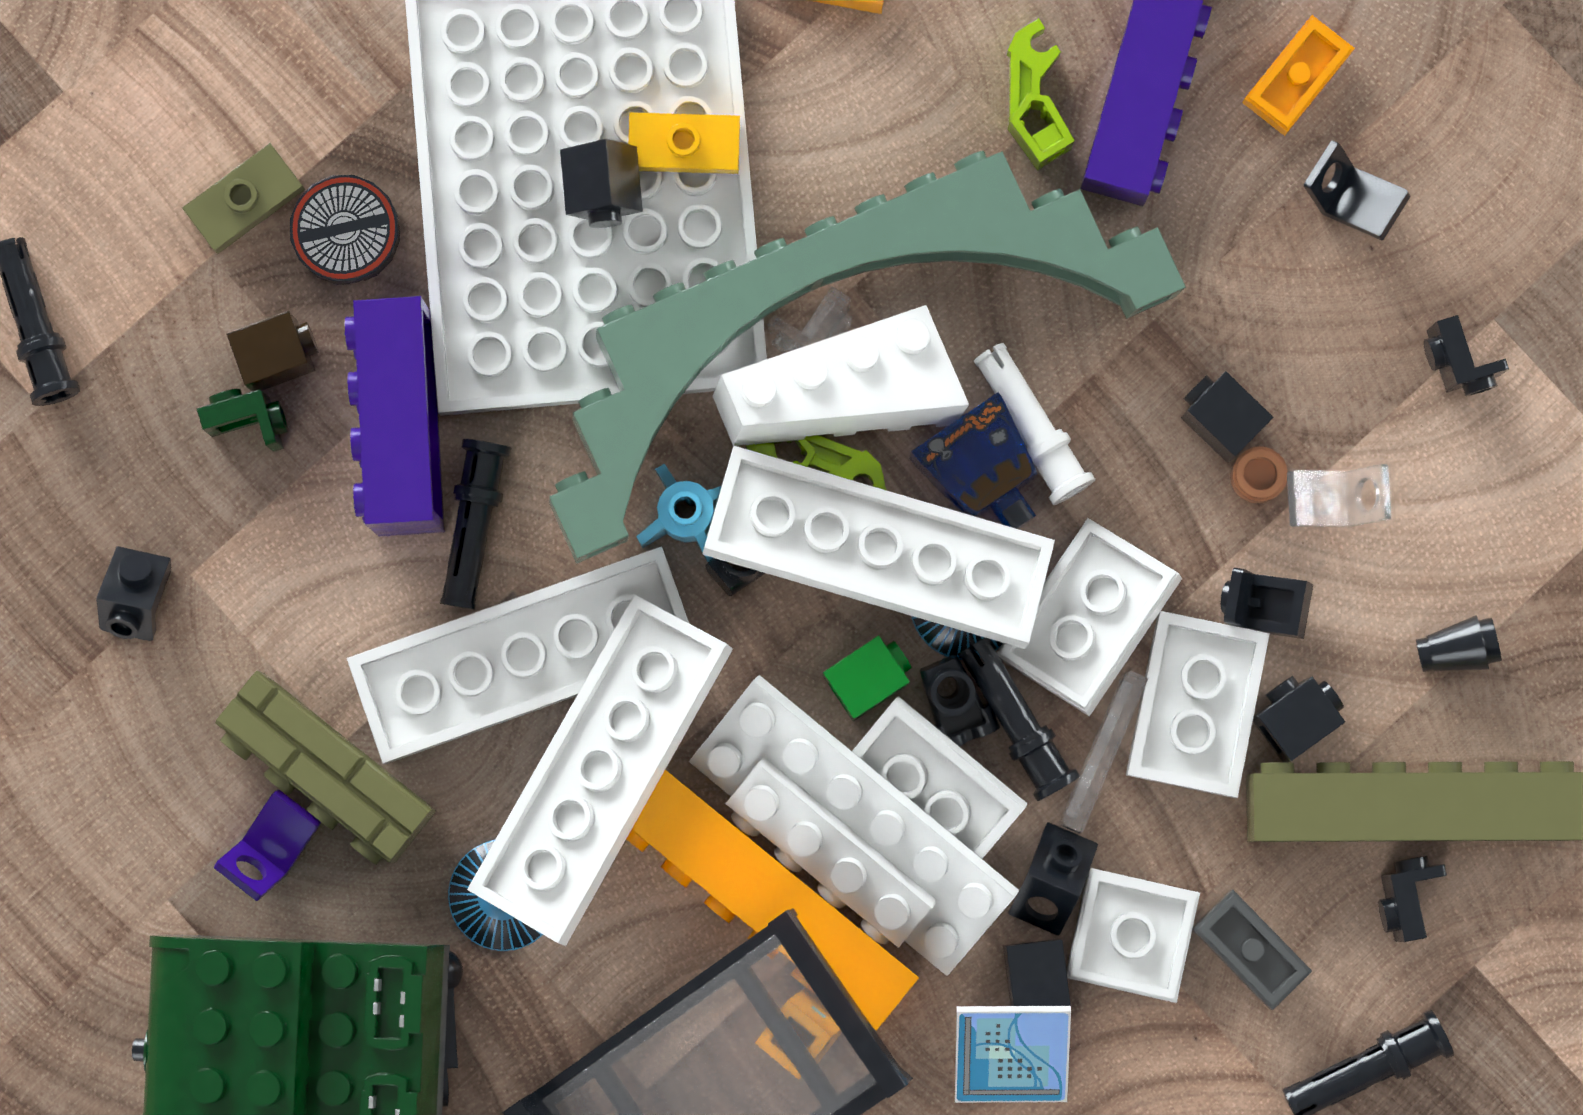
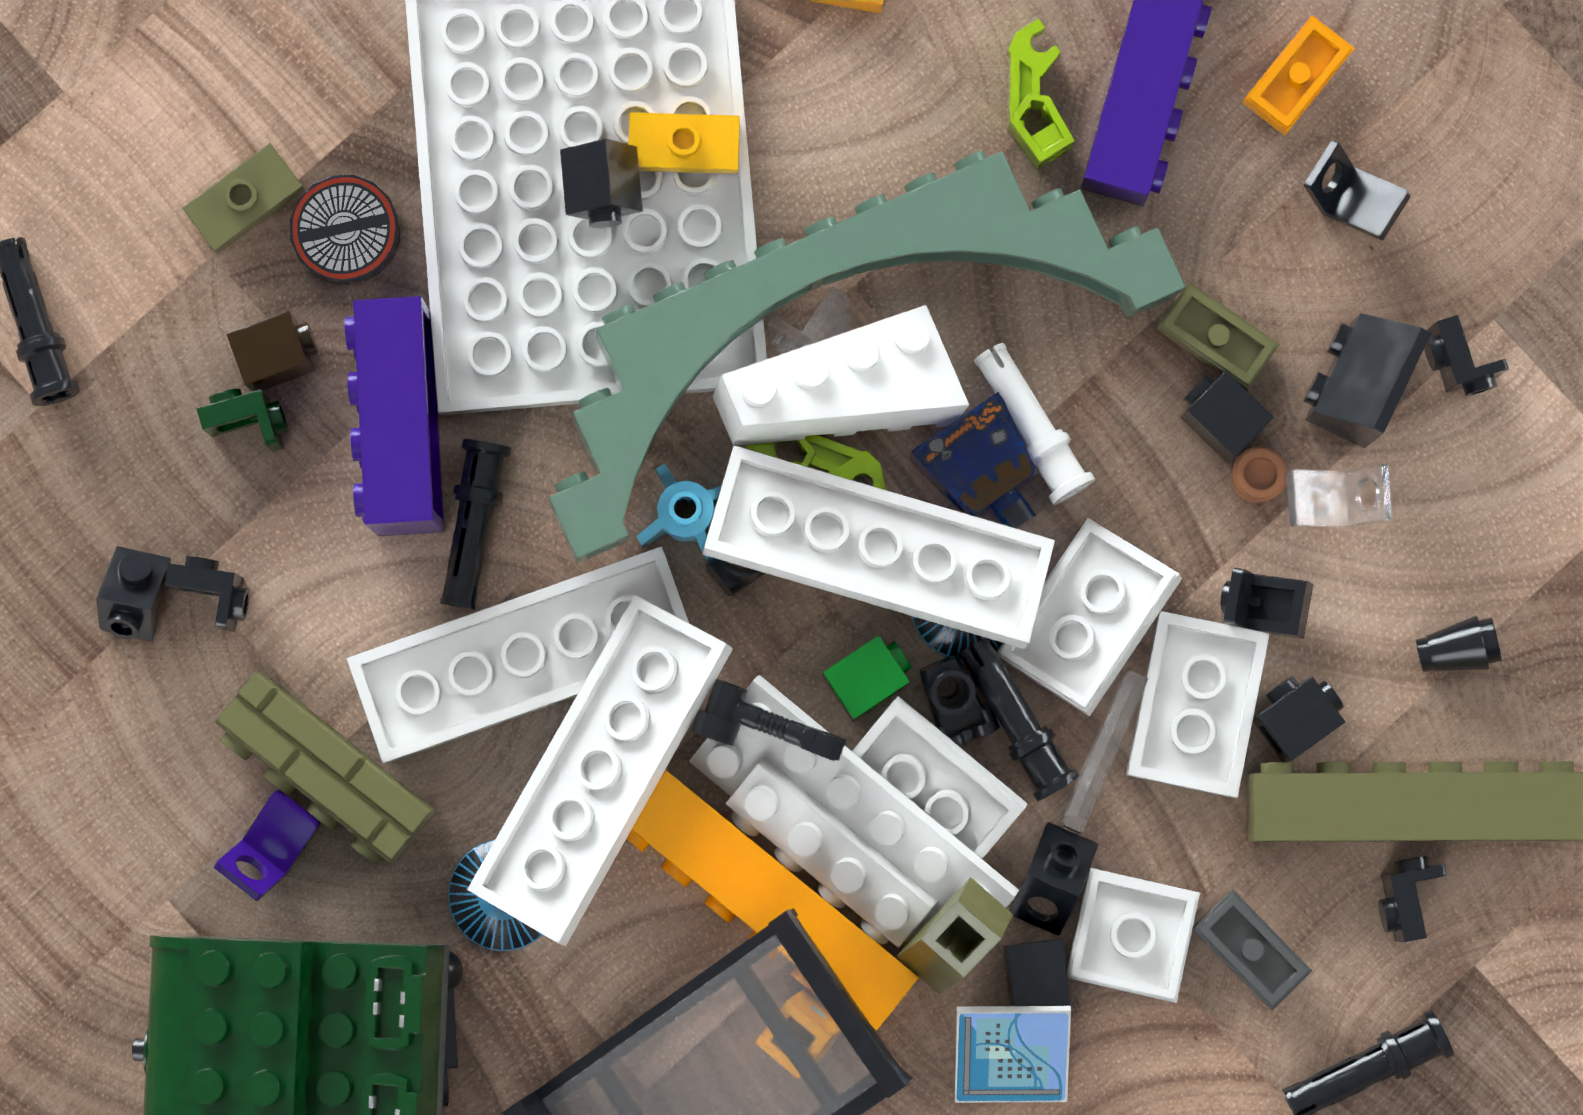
none -> black bracket [165,556,250,632]
none -> black brick [691,679,846,761]
none -> olive slope [897,877,1013,994]
none -> olive plate [1156,282,1280,391]
none -> black slope [1304,313,1432,448]

